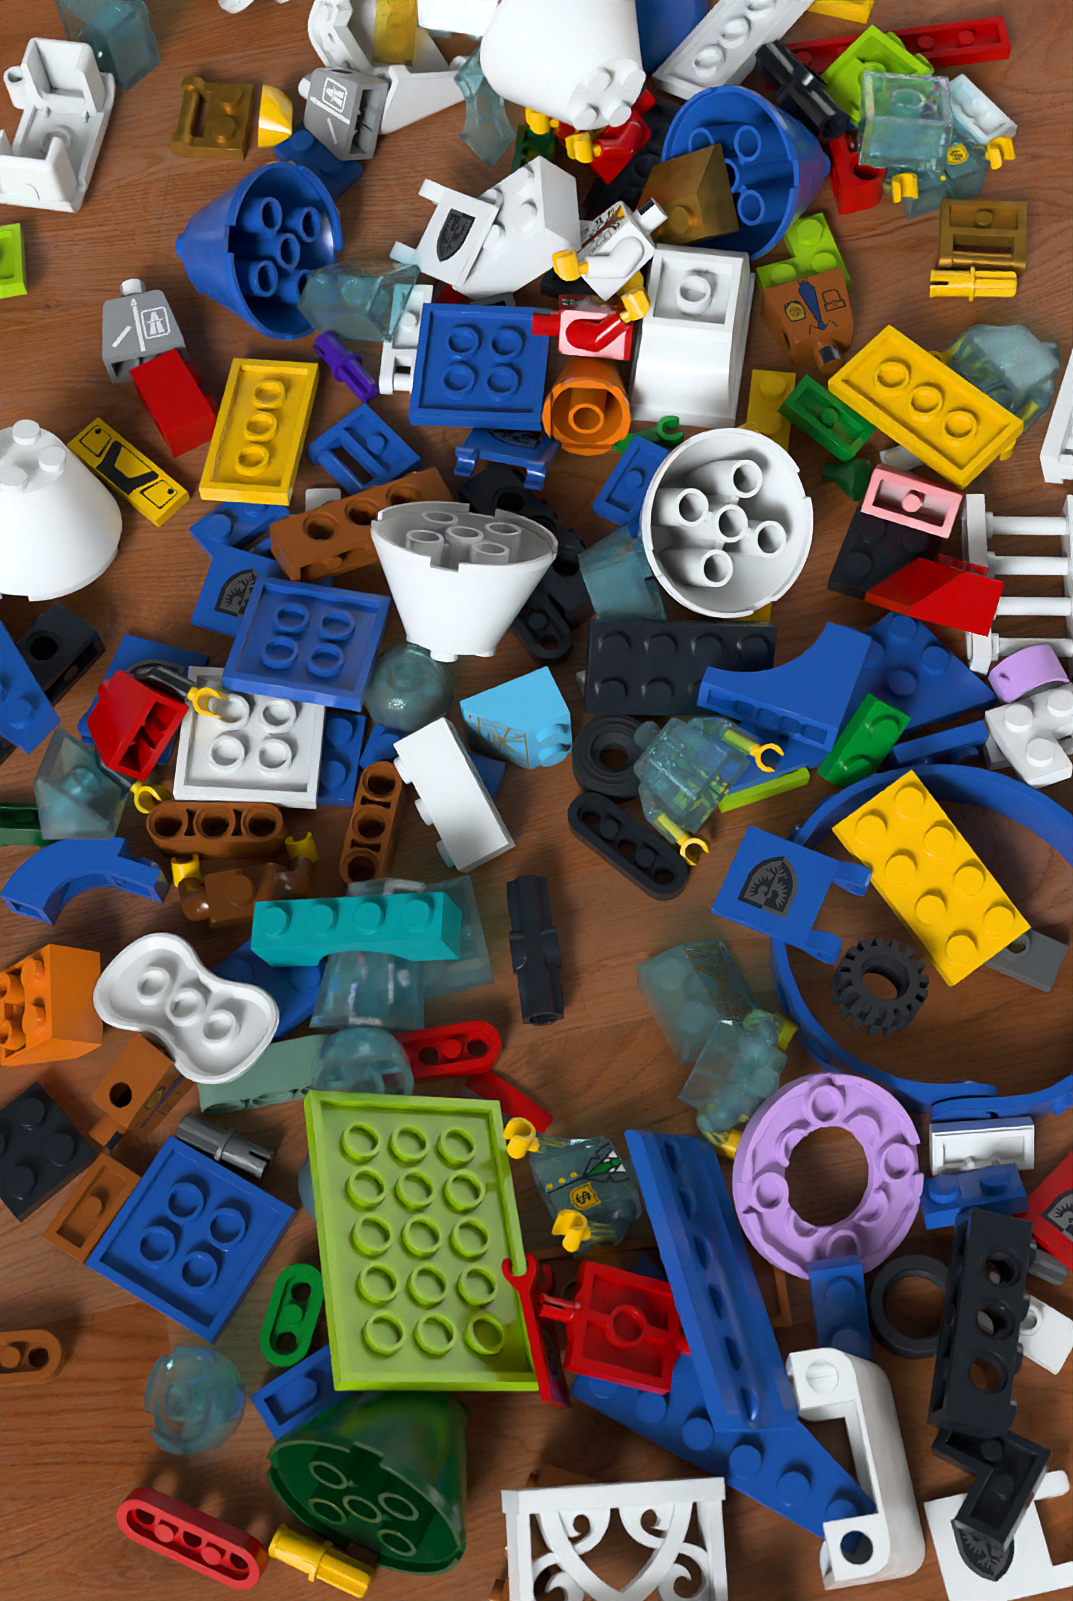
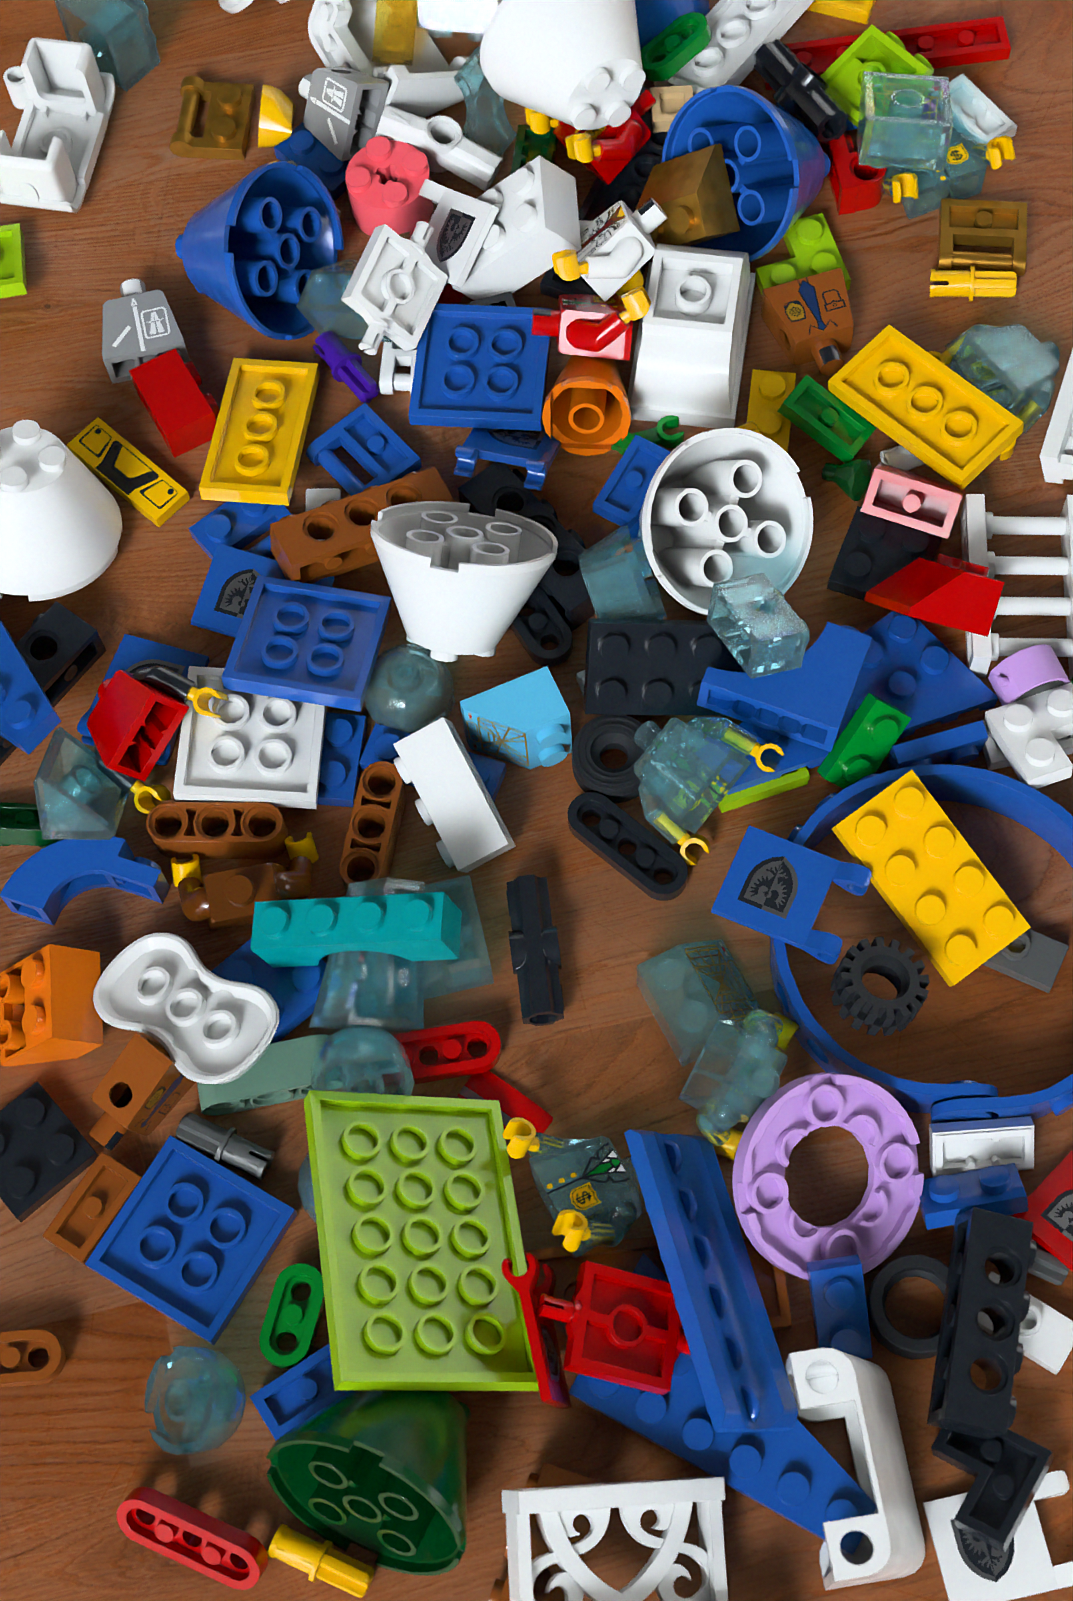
none -> white plate [341,221,449,355]
none -> coral brick [345,136,433,236]
none -> white piece [375,104,503,191]
none -> green plate [641,12,712,82]
none -> tan plate [650,85,693,132]
none -> clear light blue brick [707,573,810,679]

